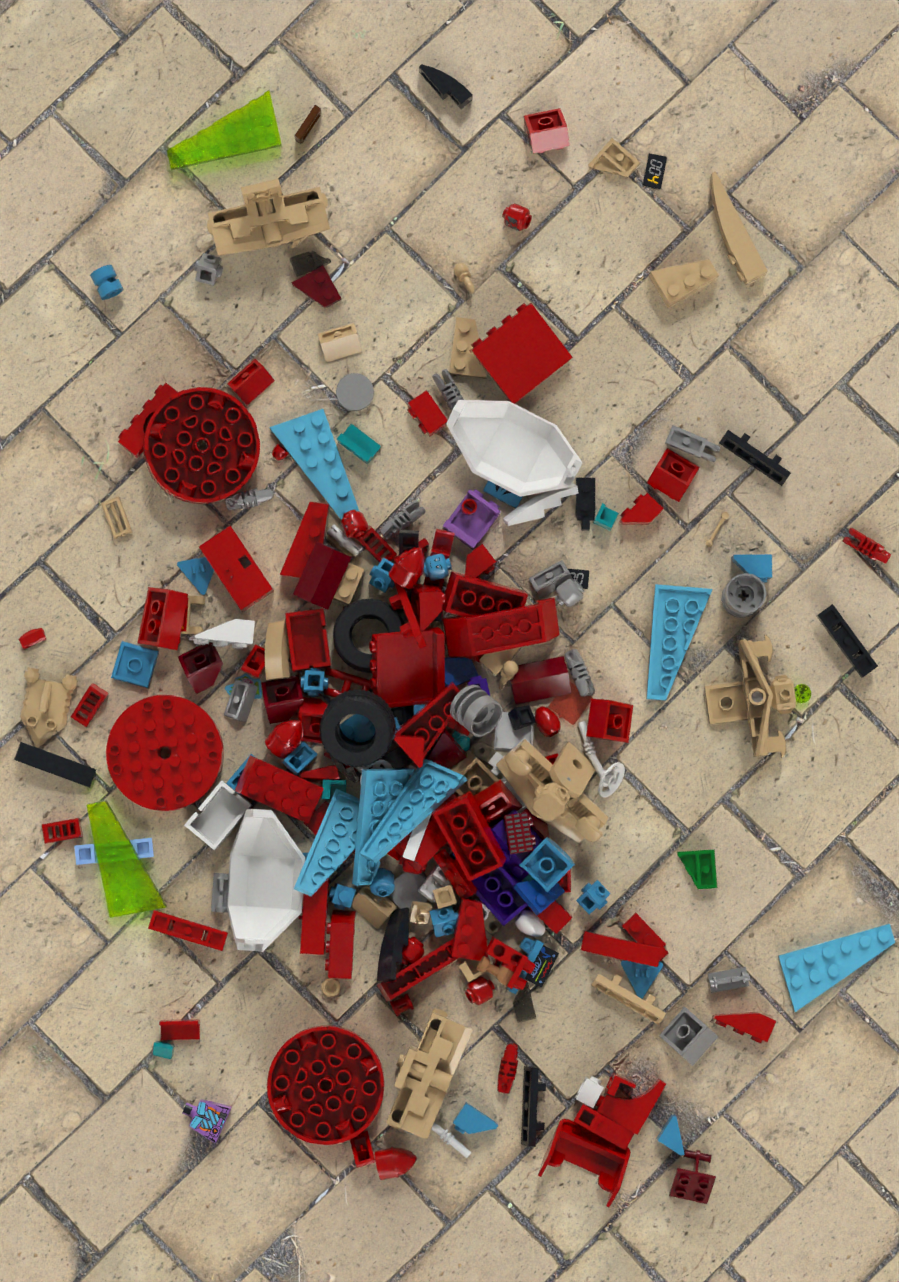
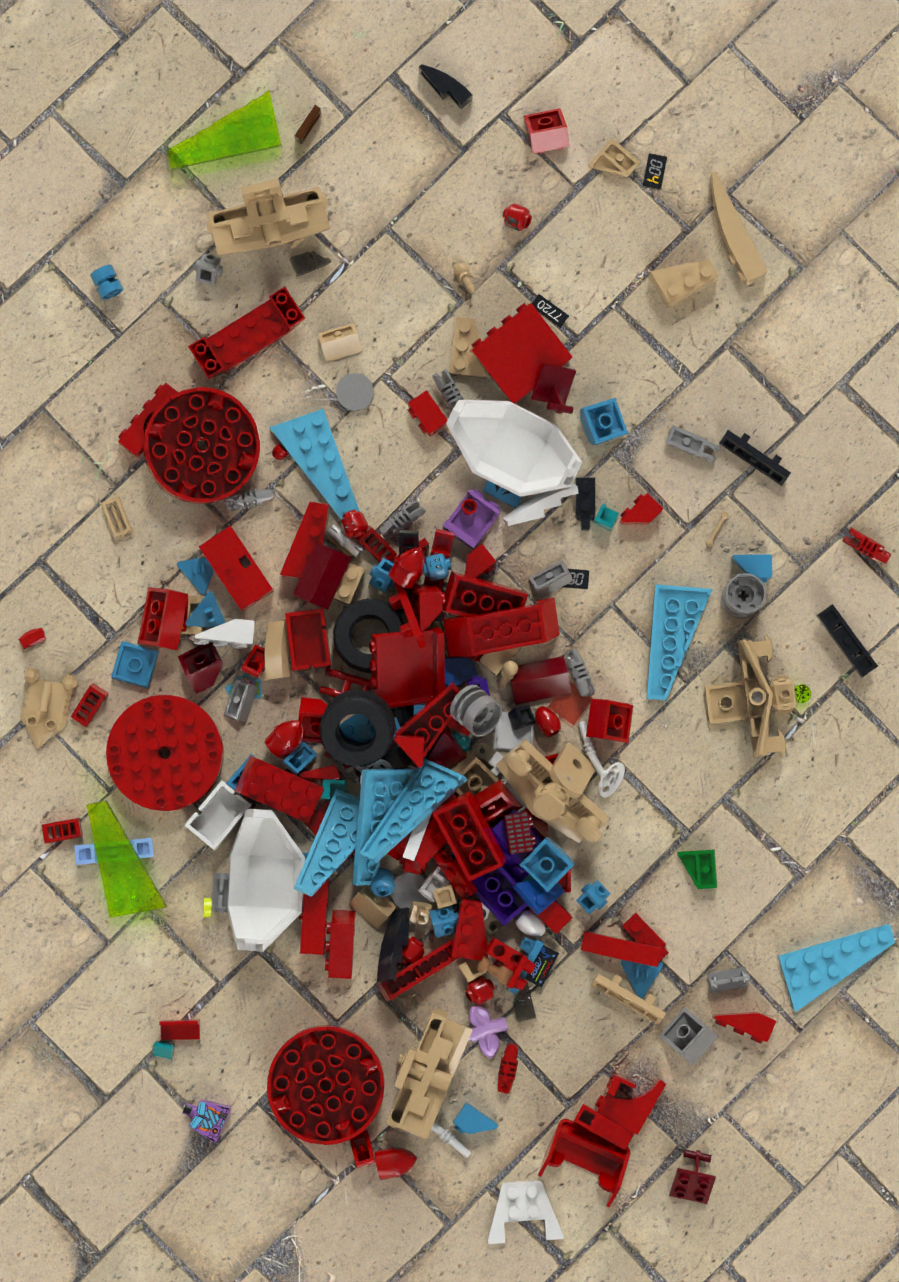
black slope [14,742,97,788] -> none
red hinge [148,910,228,951] -> none
red panel [227,359,275,406] -> none
dark red slope [261,674,304,724] -> none
dark red wing [291,265,342,308] -> none
dark azure brick [301,668,328,697] -> none
tan tile [321,978,341,997] -> none
dark azure brick [328,883,356,910] -> none
teal panel [337,424,381,465] -> none
red bush [390,993,414,1017] -> none
black hinge [521,1066,546,1147] -> none
light grey head [555,579,584,607] -> none
white brick [575,1076,604,1108] -> none
red slope [646,448,700,502] -> none
dark azure slope [656,1114,685,1156] -> none
none -> dark azure piece [185,591,226,628]
none -> red slope [188,286,305,379]
none -> neon yellow tile [203,898,212,917]
none -> lavender plant [468,1006,509,1058]
none -> white wing [488,1180,564,1244]
none -> dark red plate [531,363,576,414]
none -> black sticker [532,294,569,328]
none -> dark azure slope [580,398,629,445]

